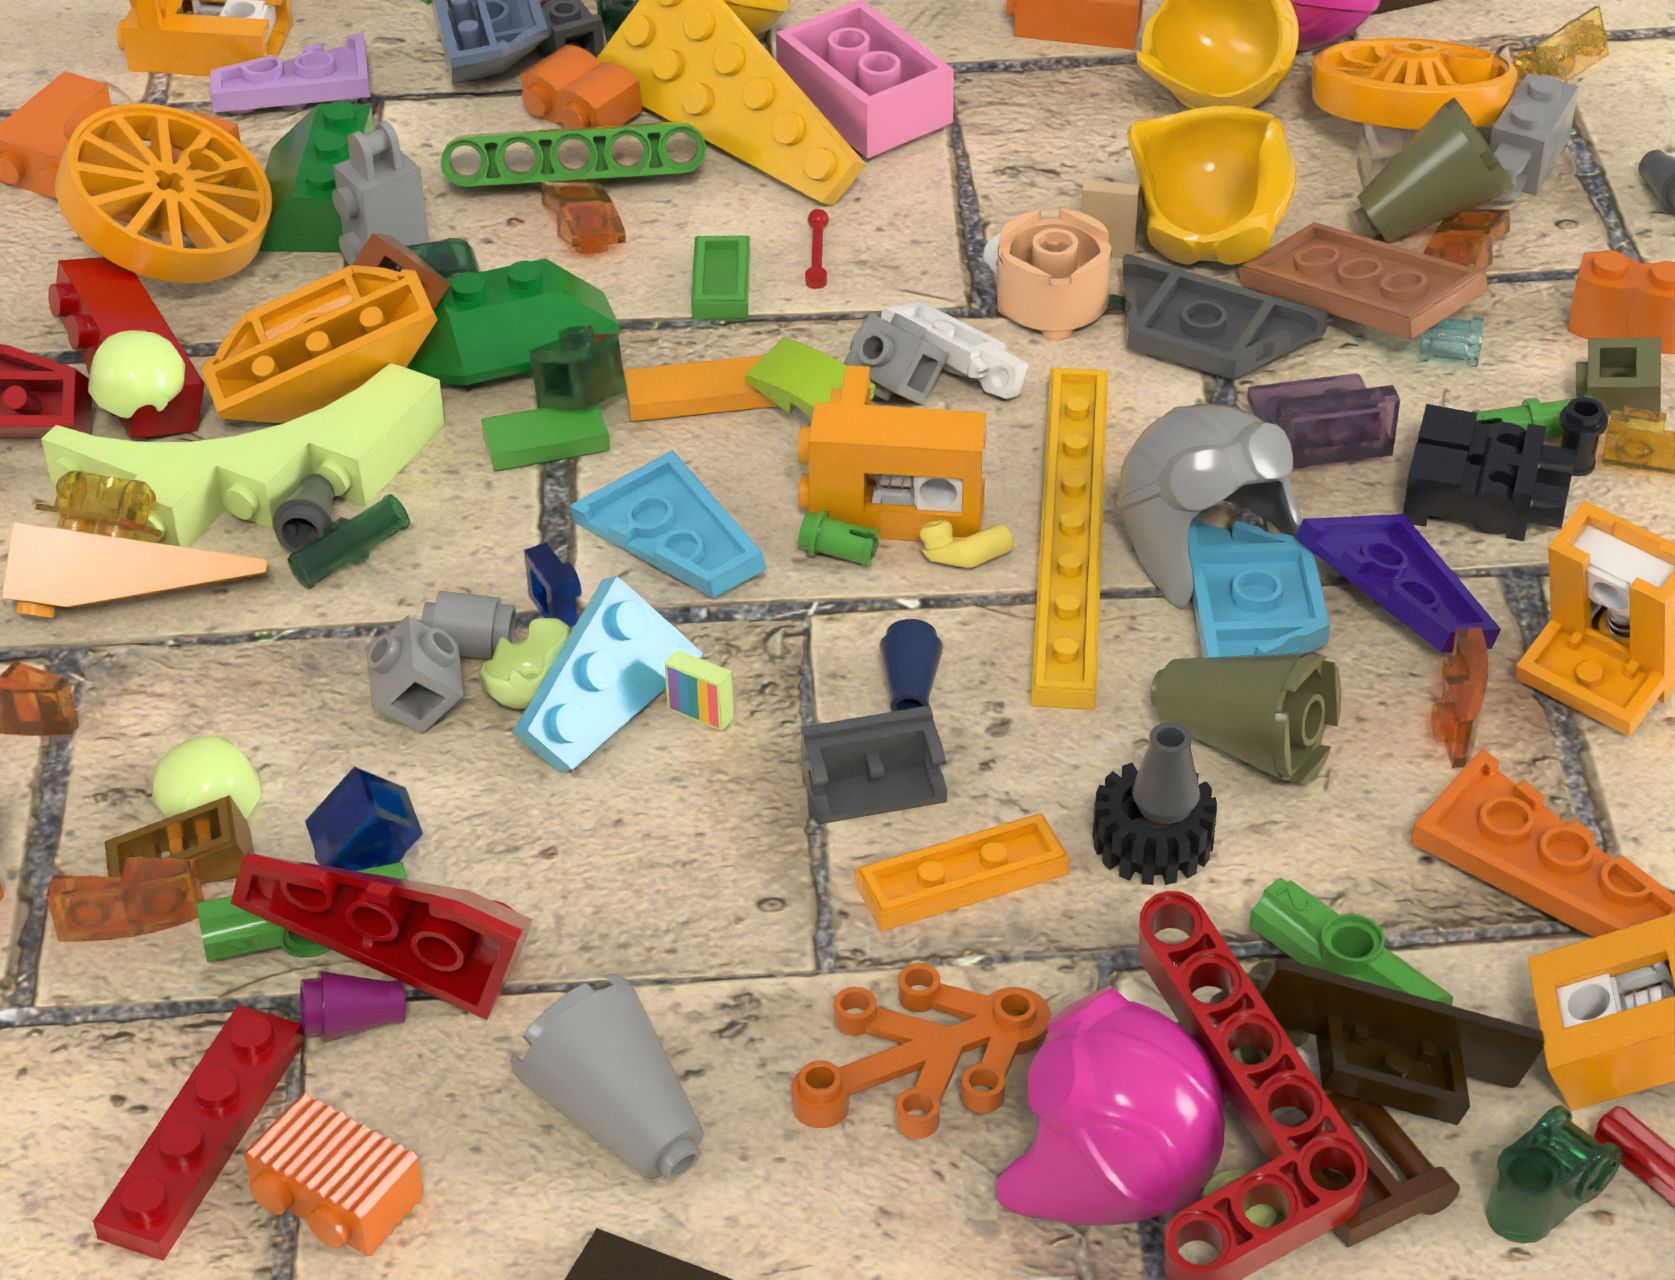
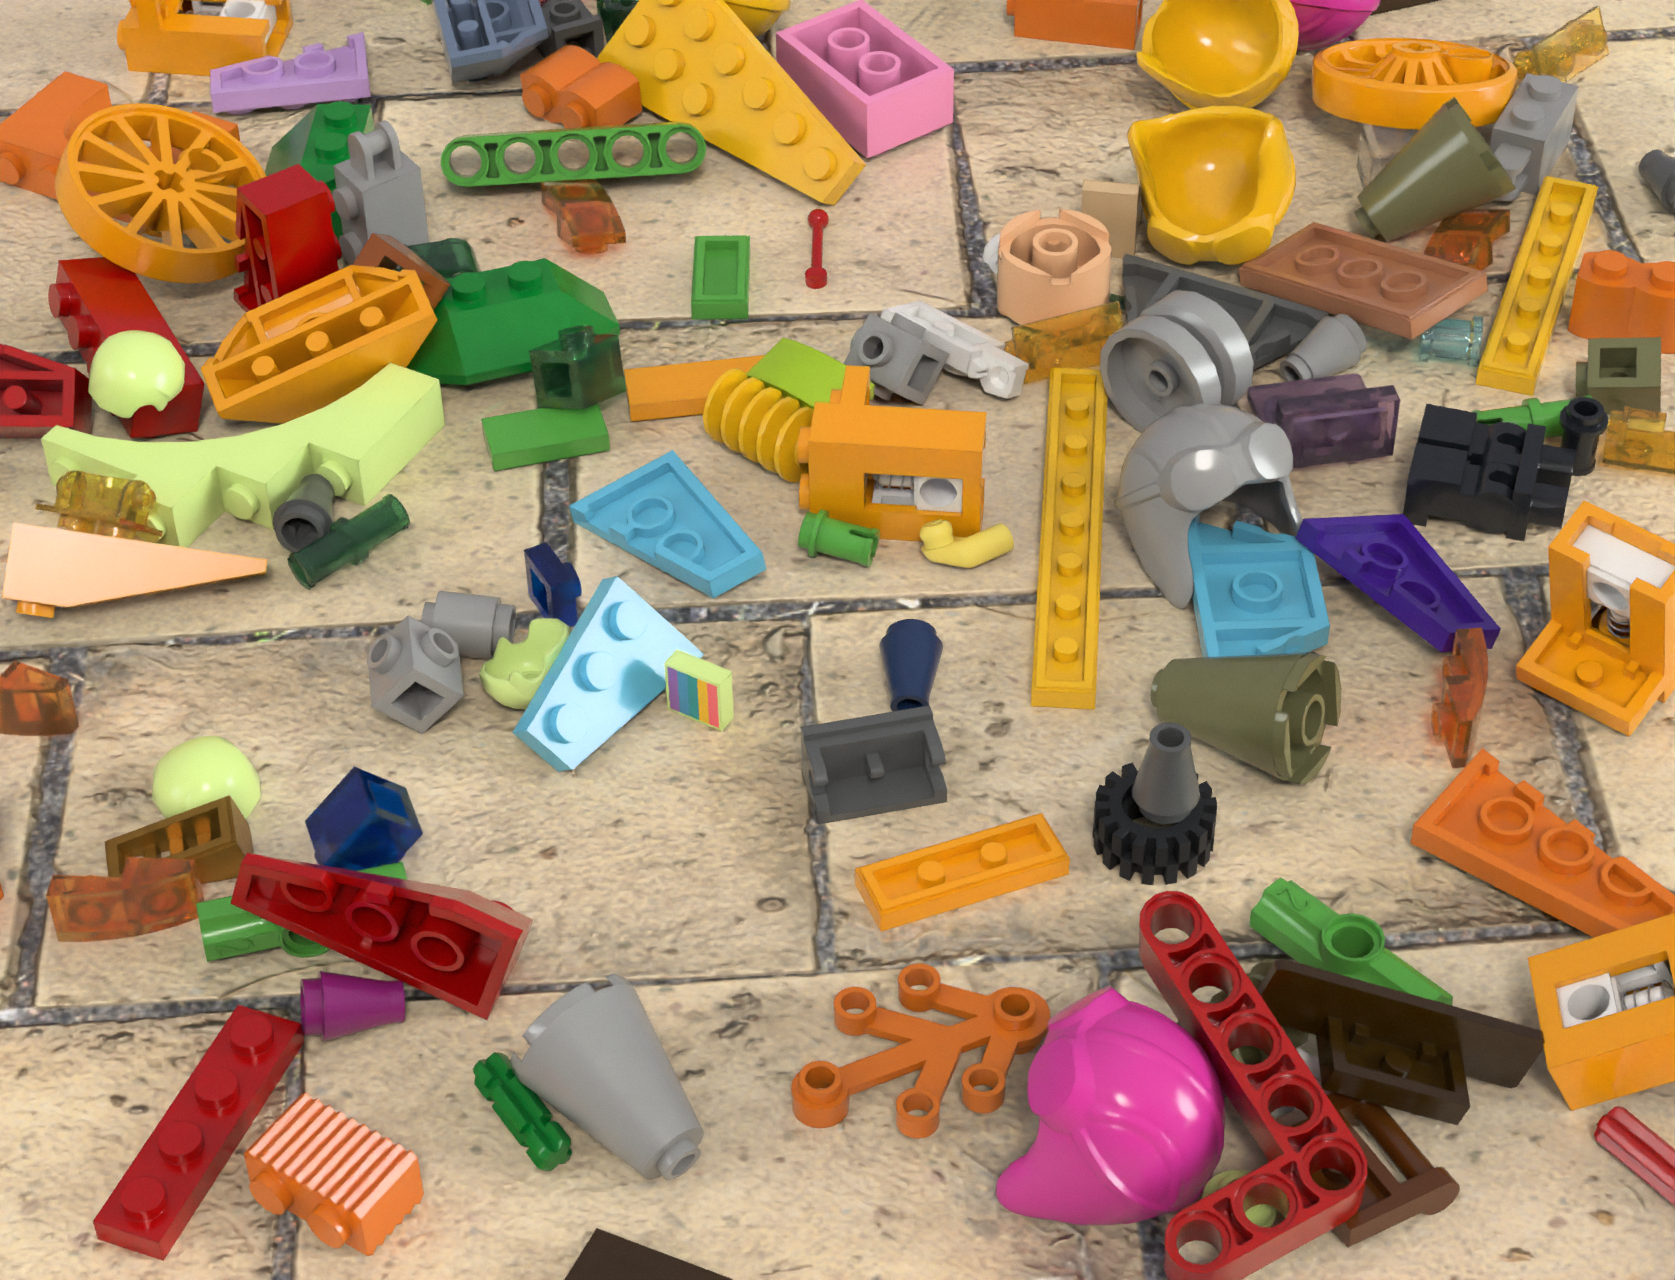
clear green piece [1485,1105,1624,1244] -> none
none -> red wedge [233,164,342,312]
none -> green axle [473,1052,572,1172]
none -> yellow piece [703,368,814,483]
none -> clear yellow hinge [1004,301,1123,384]
none -> light grey wheel [1100,290,1254,433]
none -> light grey cone [1280,314,1367,391]
none -> yellow tile [1476,176,1599,396]

